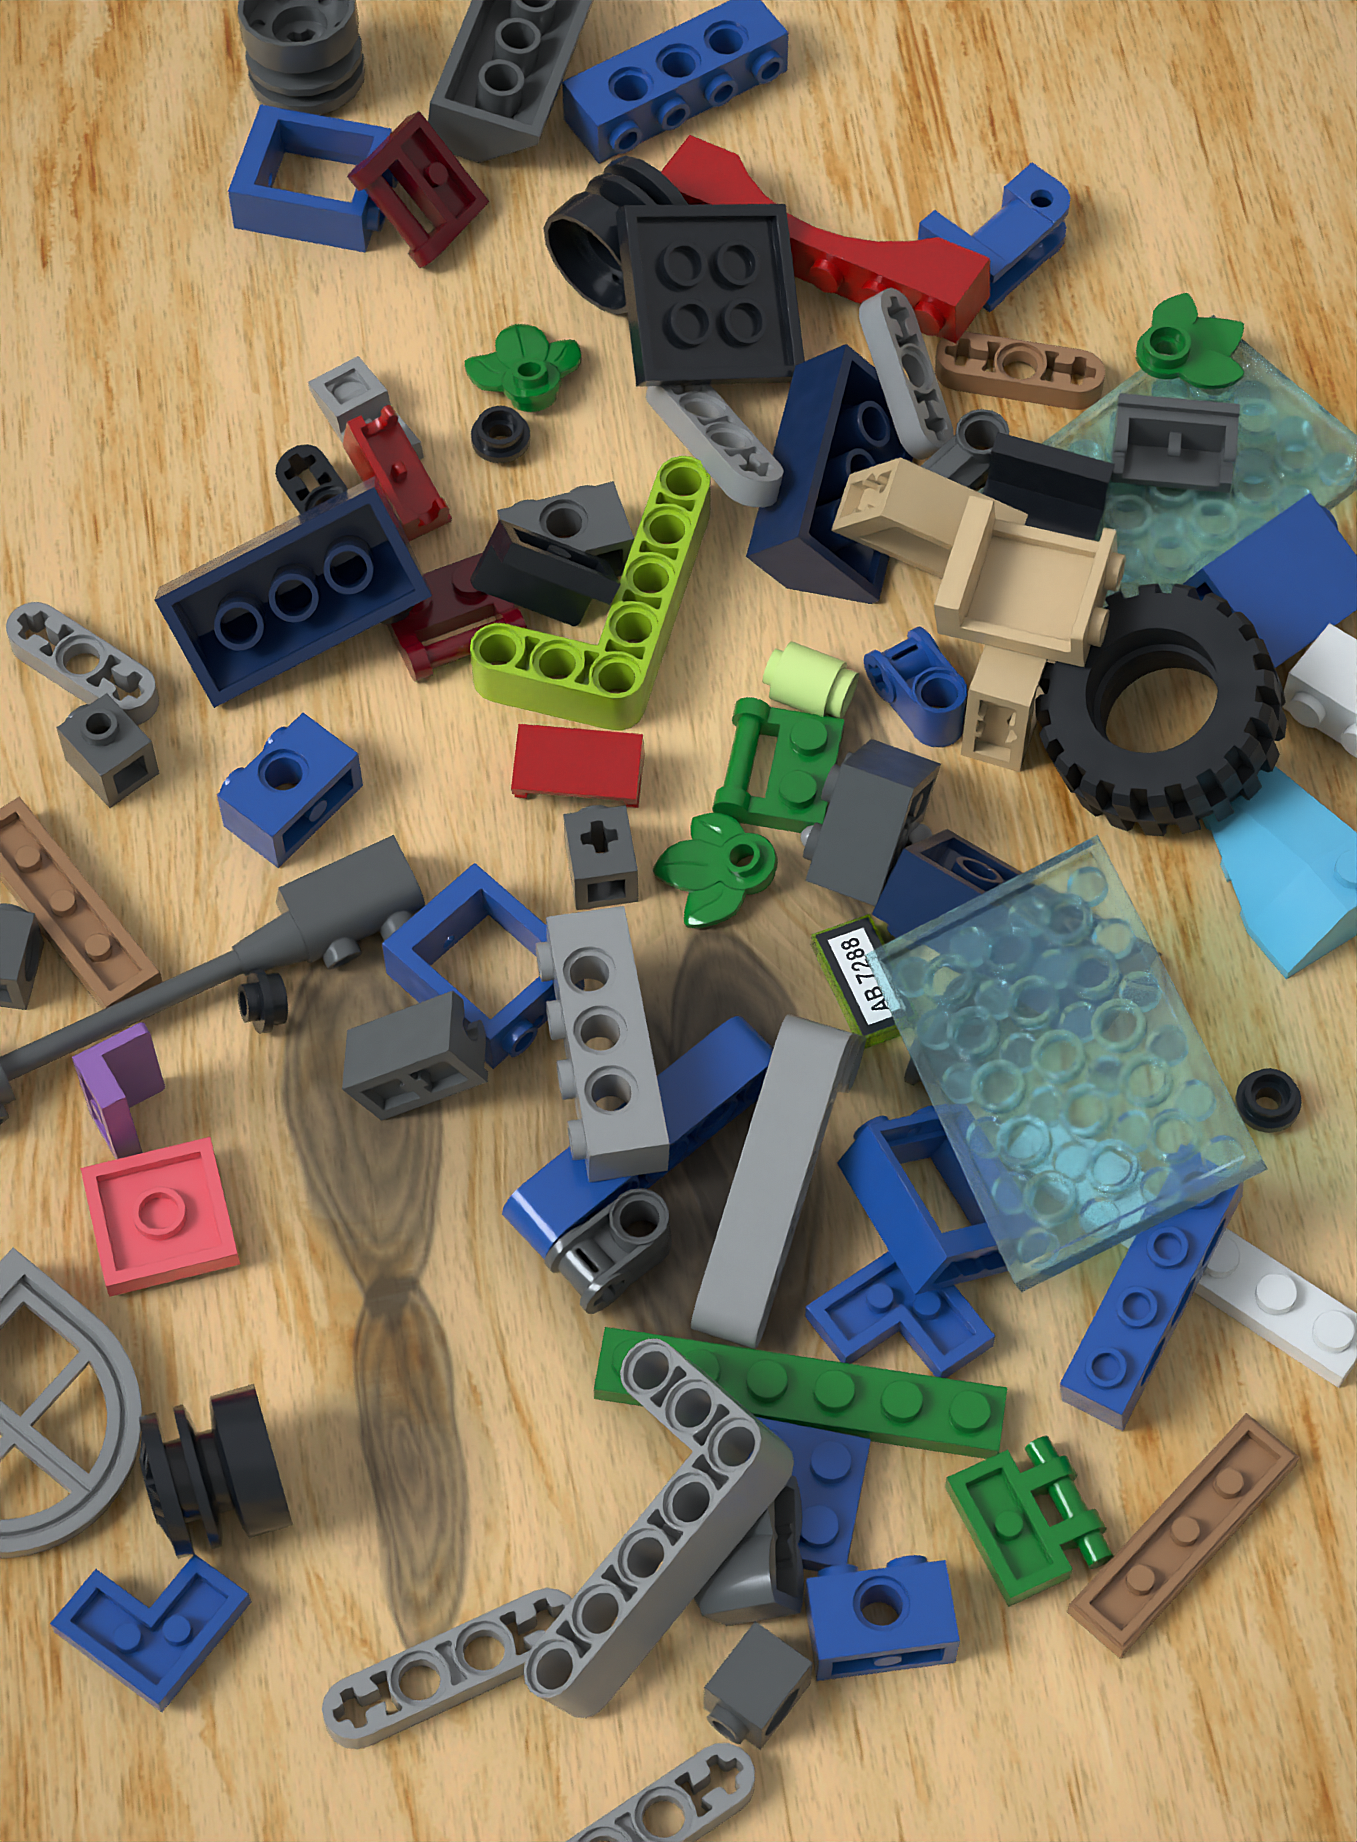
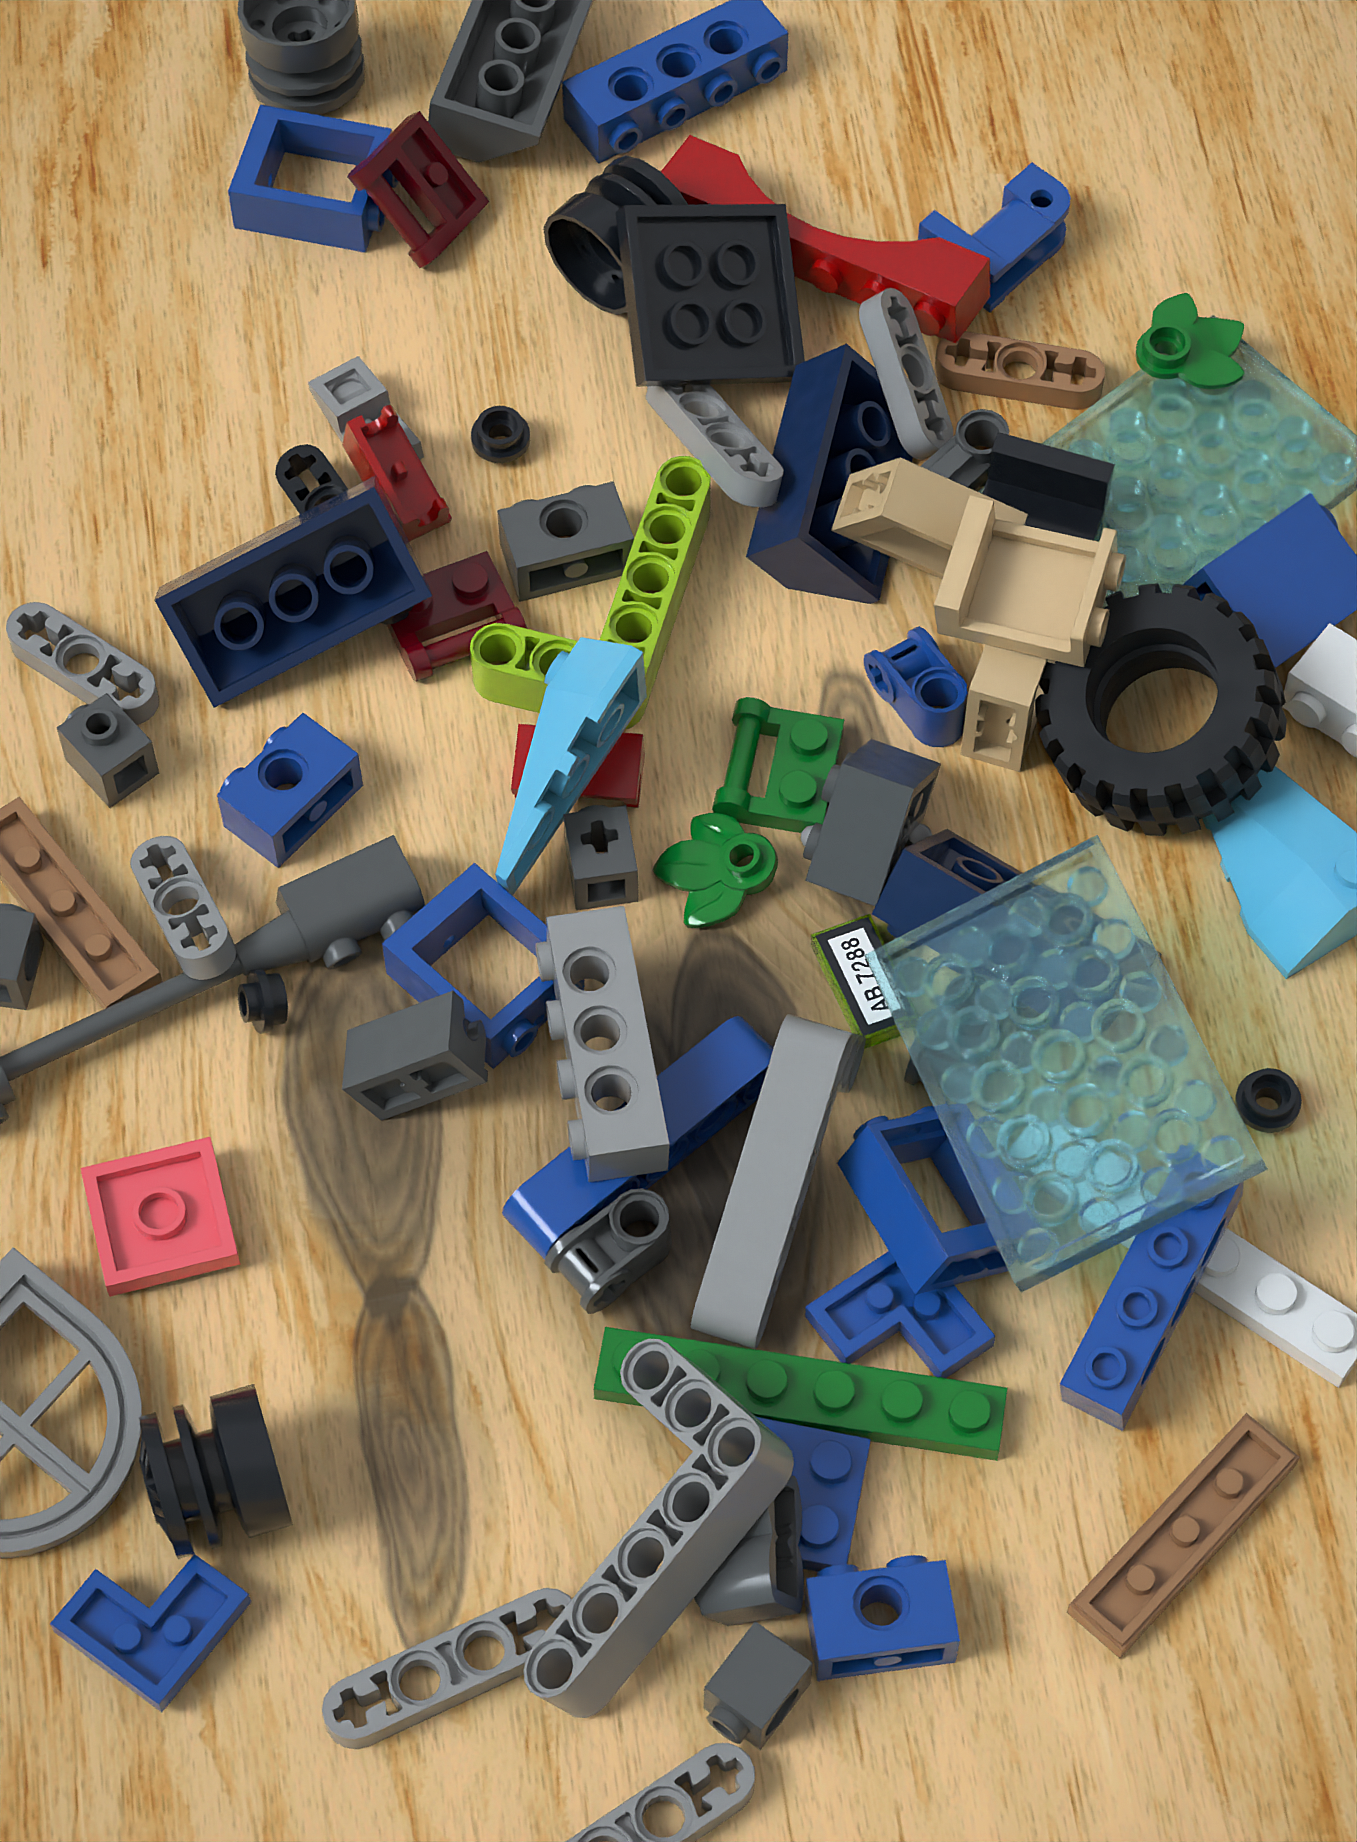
medium lavender panel [72,1022,165,1159] -> none
green plate [464,324,582,412] -> none
black panel [470,519,621,626] -> none
yellowish green brick [763,641,859,719] -> none
green plate [945,1436,1114,1607] -> none
dark grey hinge [1111,393,1240,493] -> none
none -> light grey beam [130,836,237,980]
none -> medium azure wedge [495,637,647,896]

